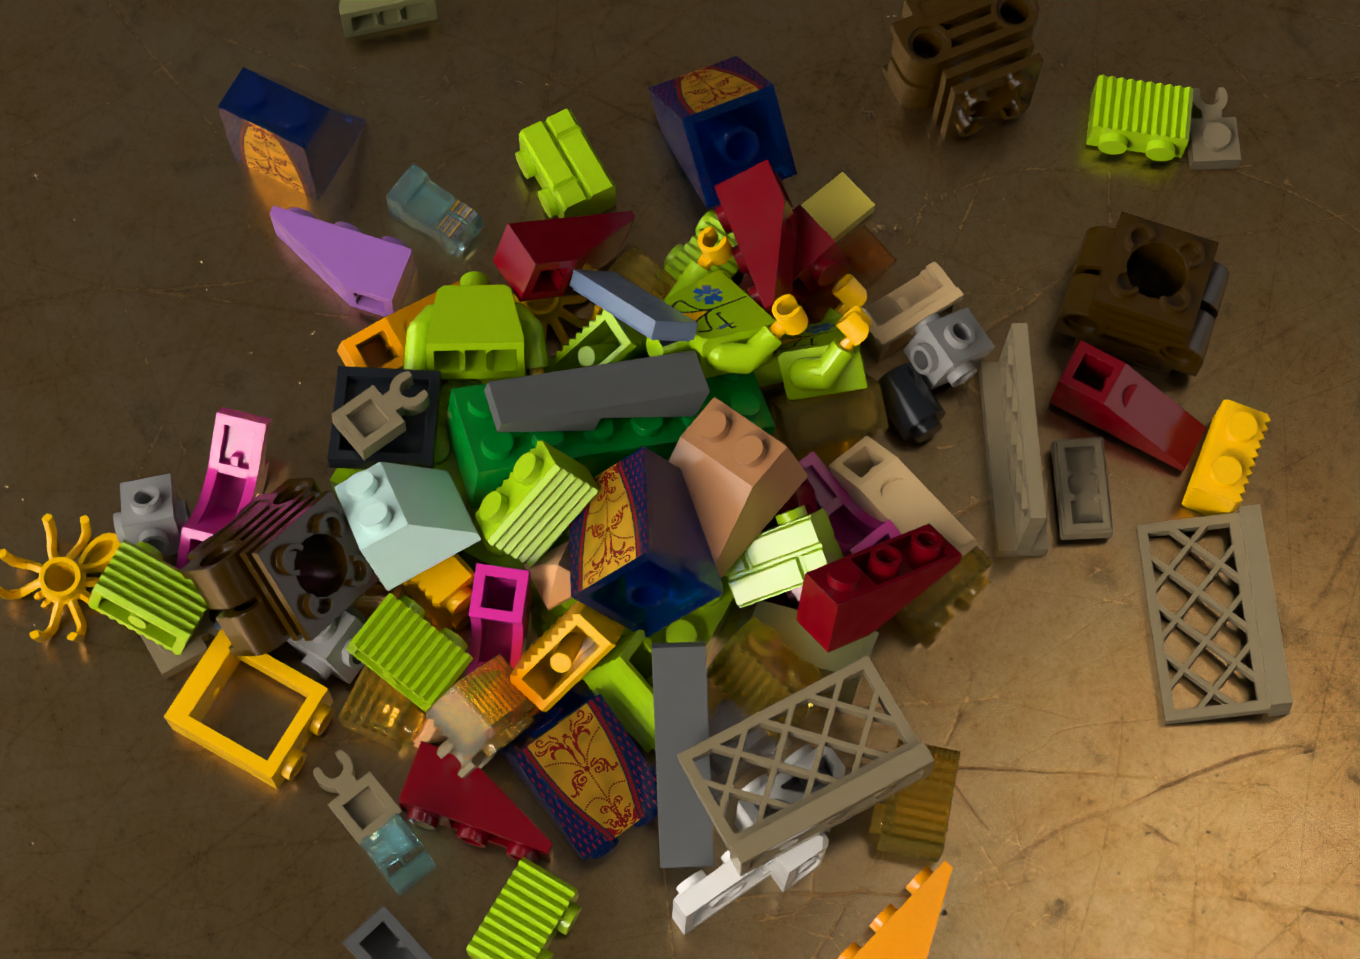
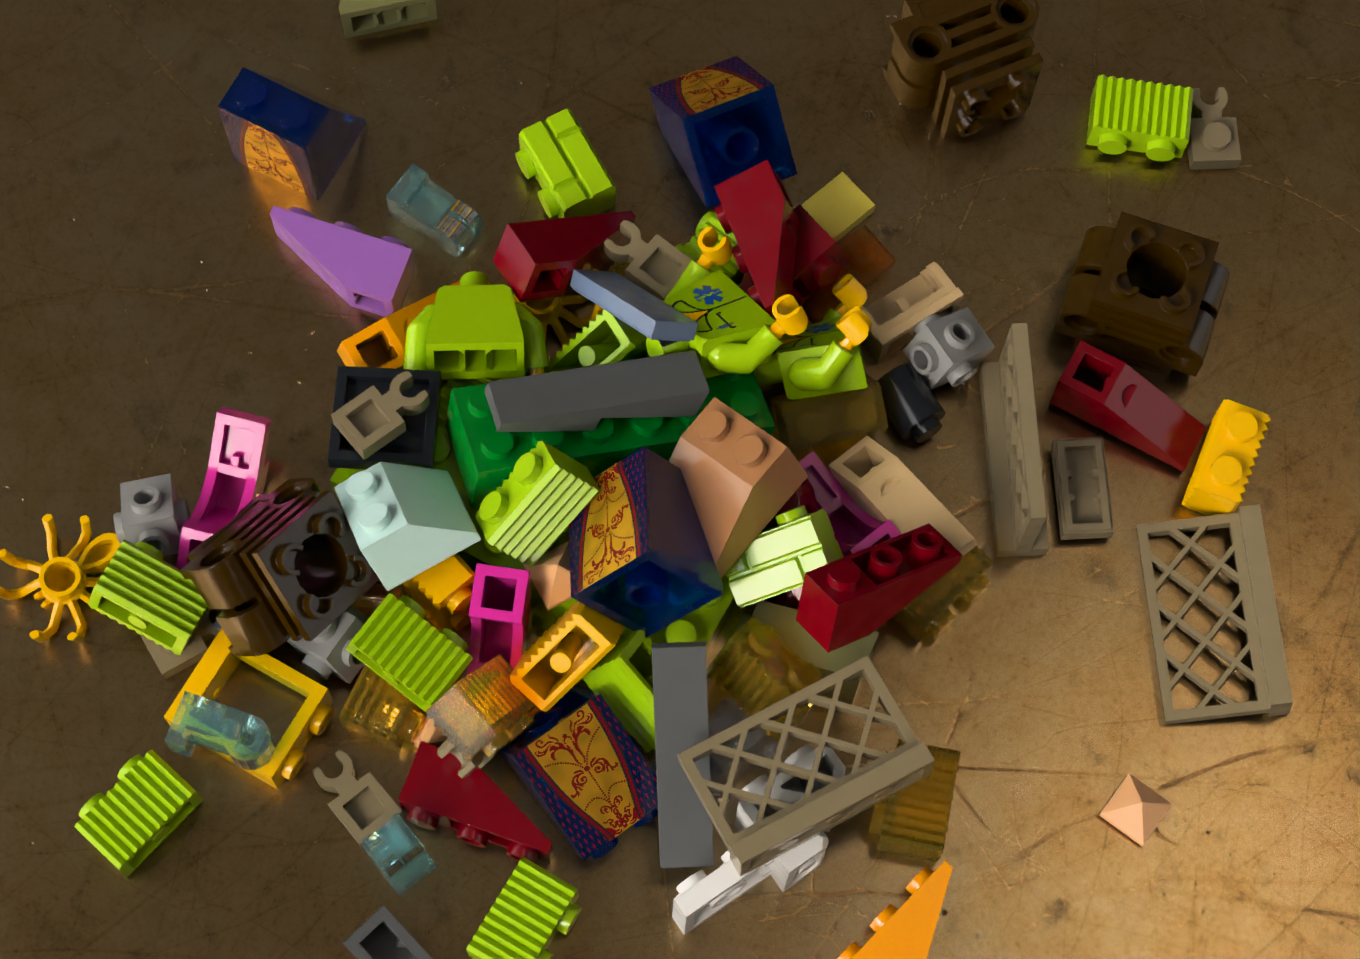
none -> lime brick [74,749,203,877]
none -> clear light blue leg [164,691,275,770]
none -> dark tan plate [604,220,695,301]
none -> light nougat slope [1099,773,1172,846]

